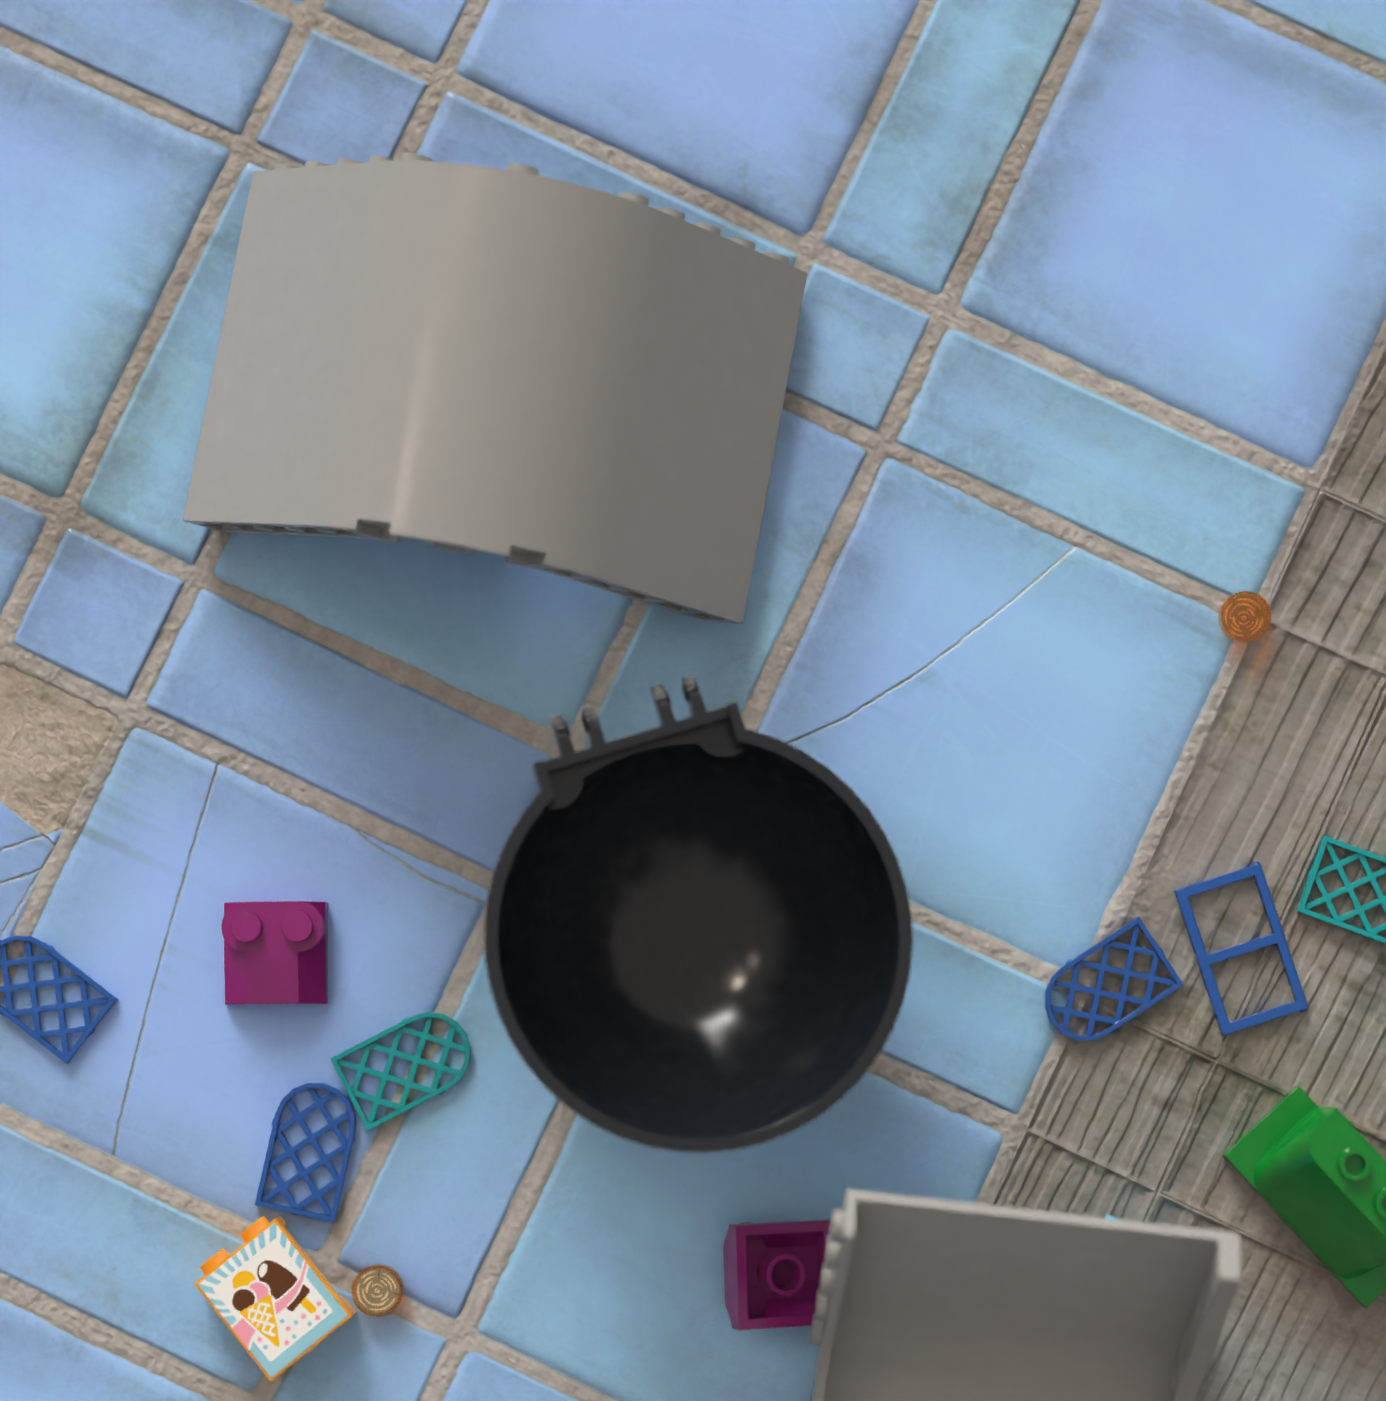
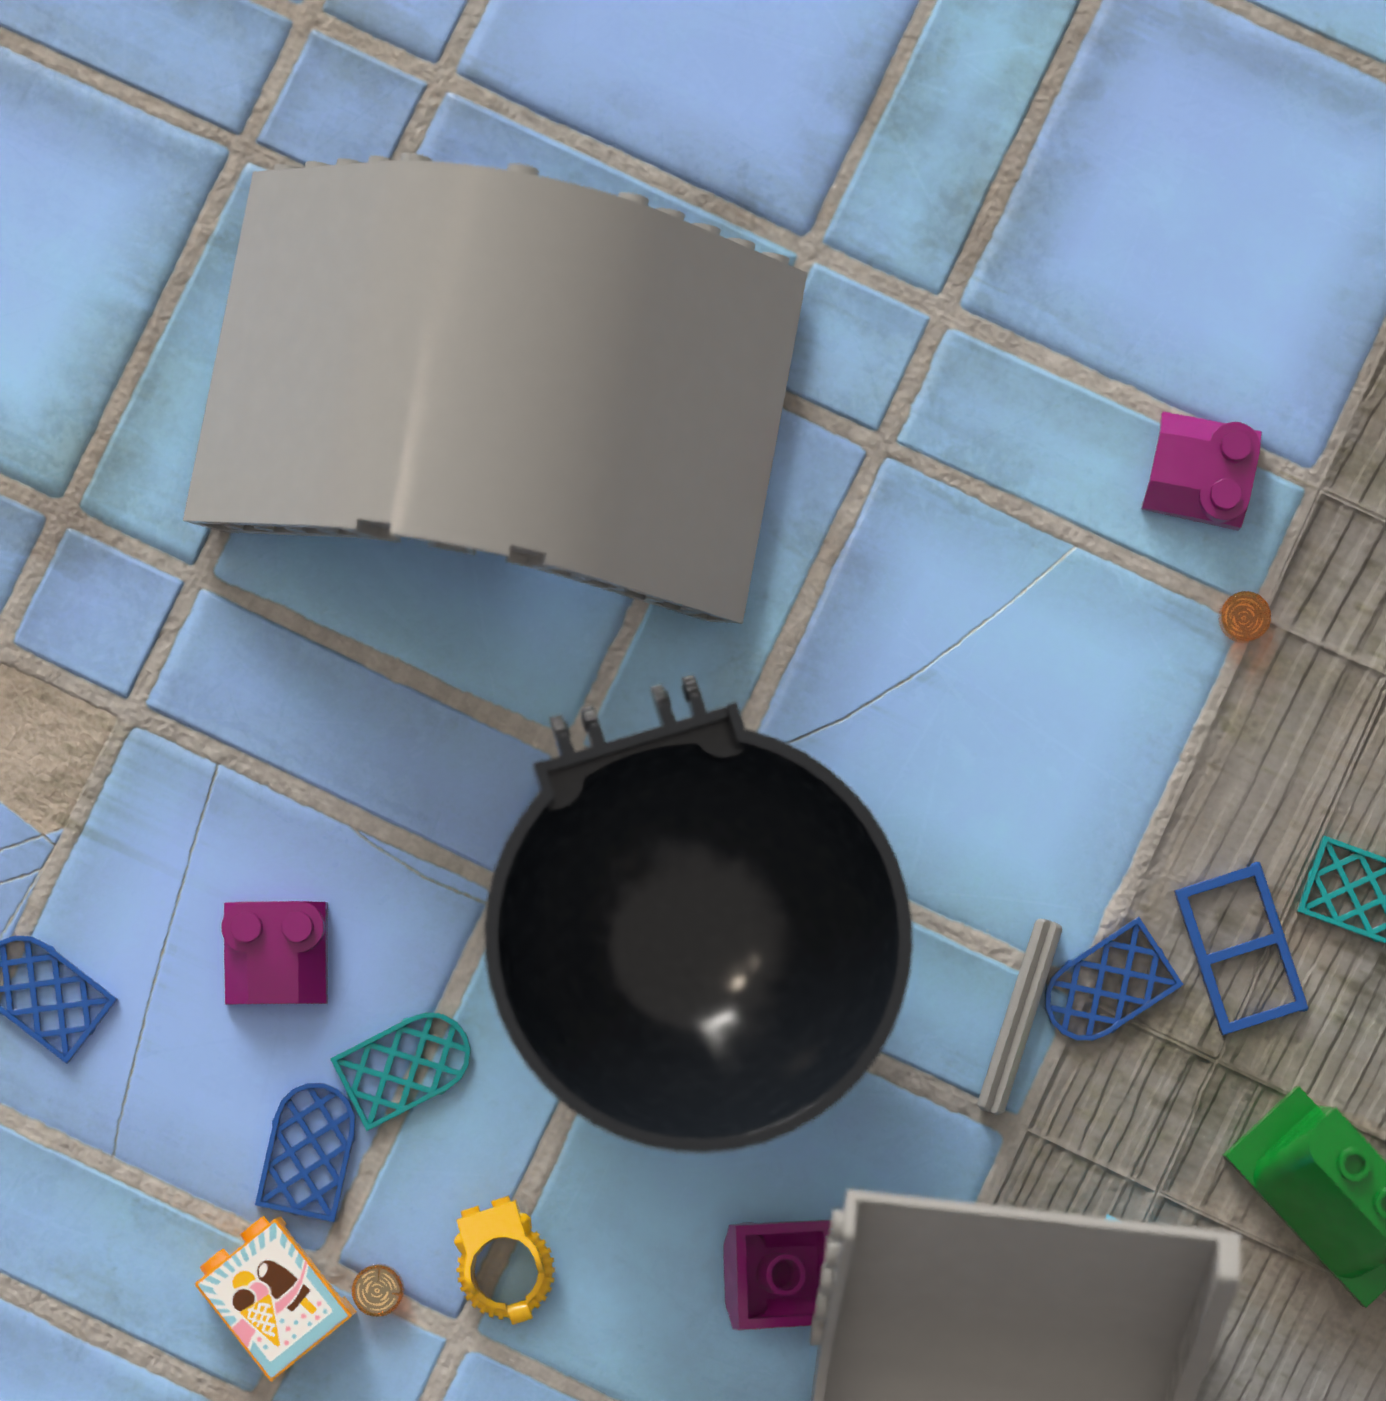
none -> yellow piece [454,1196,555,1325]
none -> light grey axle [977,919,1062,1115]
none -> magenta slope [1141,412,1262,531]

